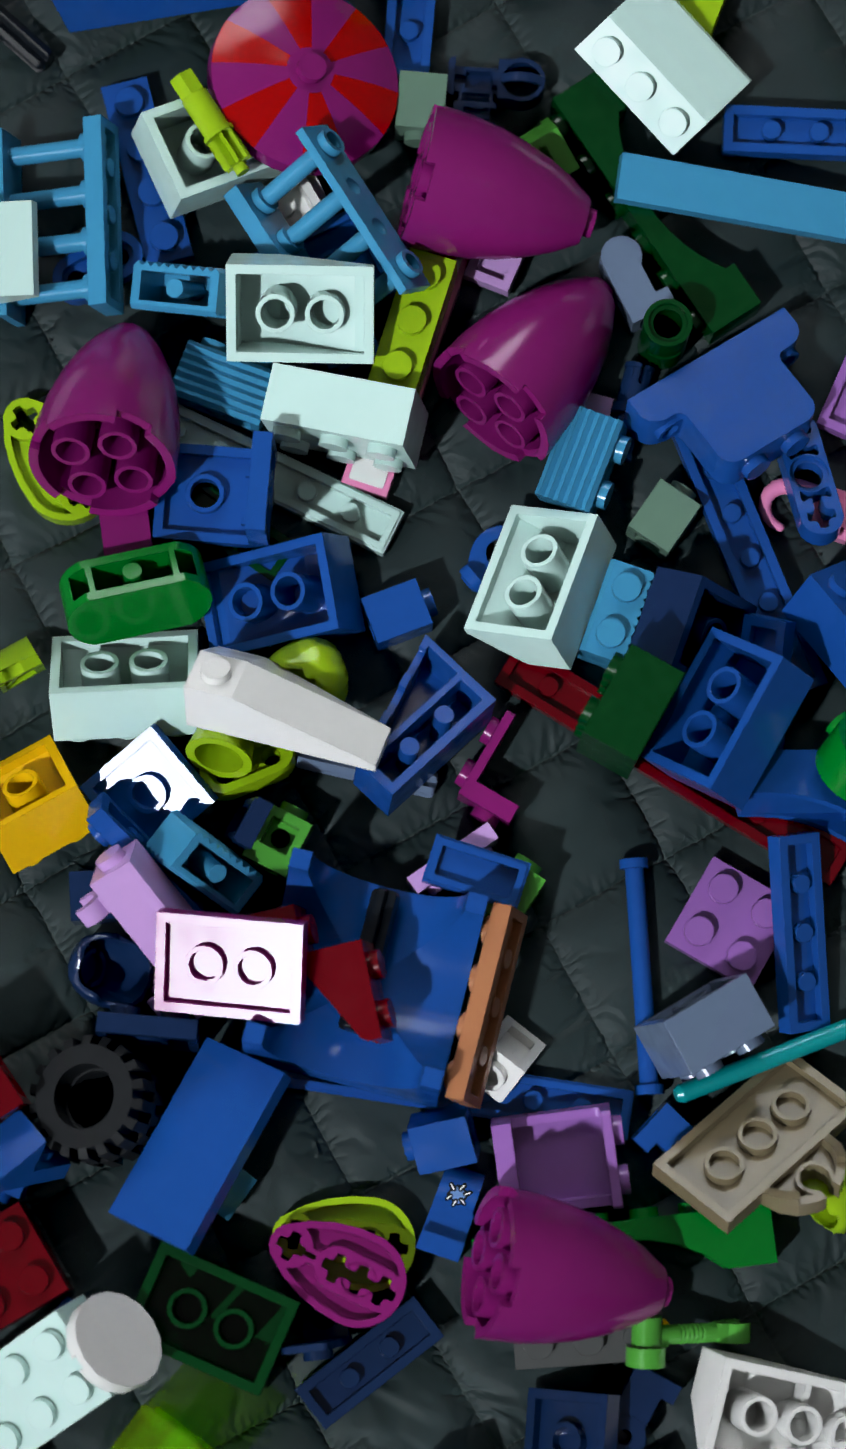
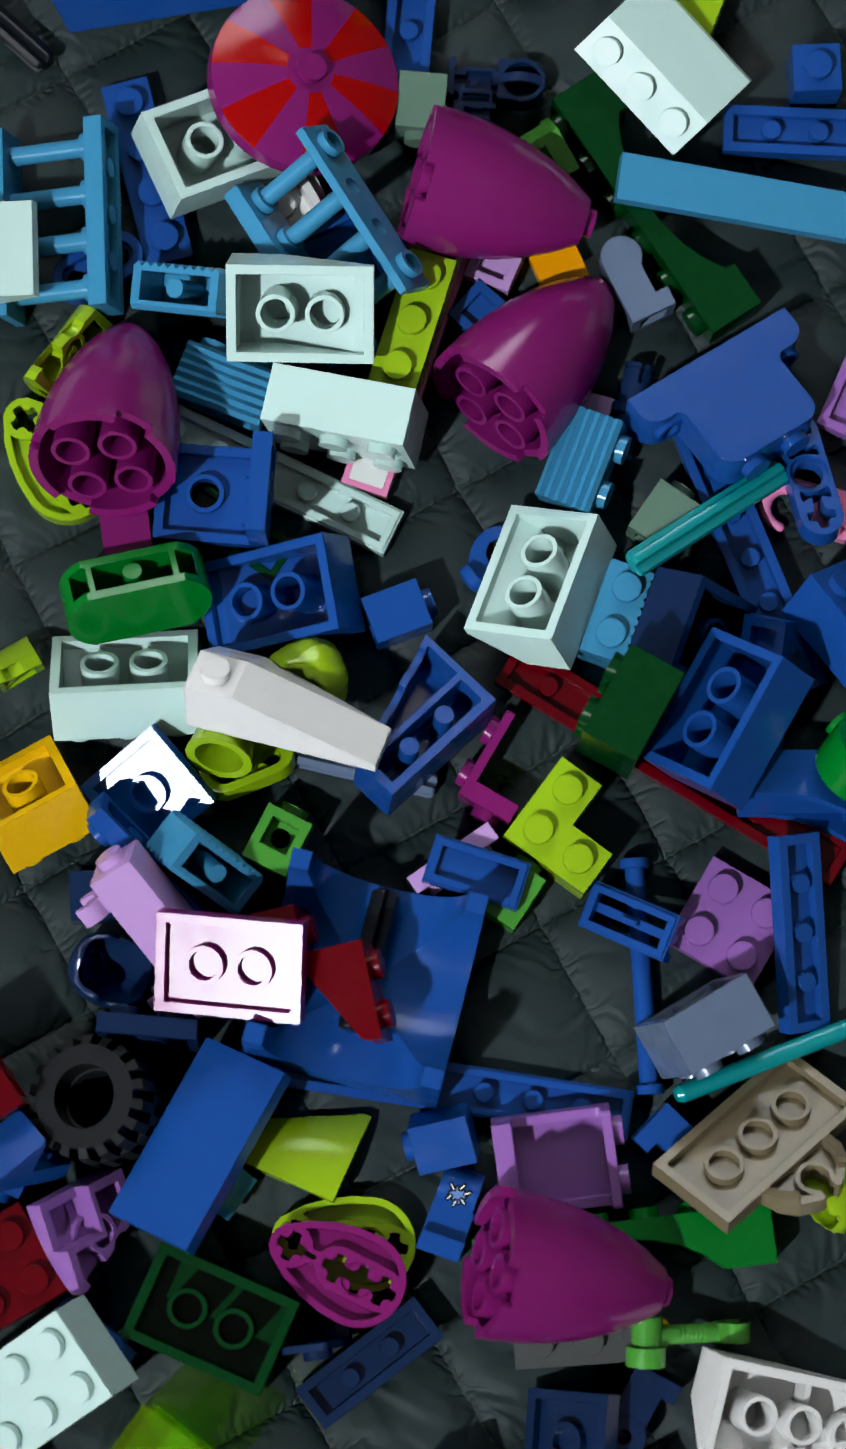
white tile [66,1291,162,1394] -> none
lime piece [170,68,252,177] -> none
dark blue tile [221,797,274,850] -> none
nougat plate [444,902,528,1109] -> none
white bracket [485,1015,546,1102] -> none
dark green pin [637,299,693,370] -> none
none -> lime slope [23,304,113,399]
none -> medium lavender slope [26,1168,130,1295]
none -> lime slope [244,1113,372,1203]
none -> blue plate [447,279,506,332]
none -> lime brick [502,756,613,900]
none -> light orange tile [527,246,590,286]
none -> blue tile [577,880,686,963]
none -> teal axle [625,460,788,576]
none -> blue brick [786,43,842,108]

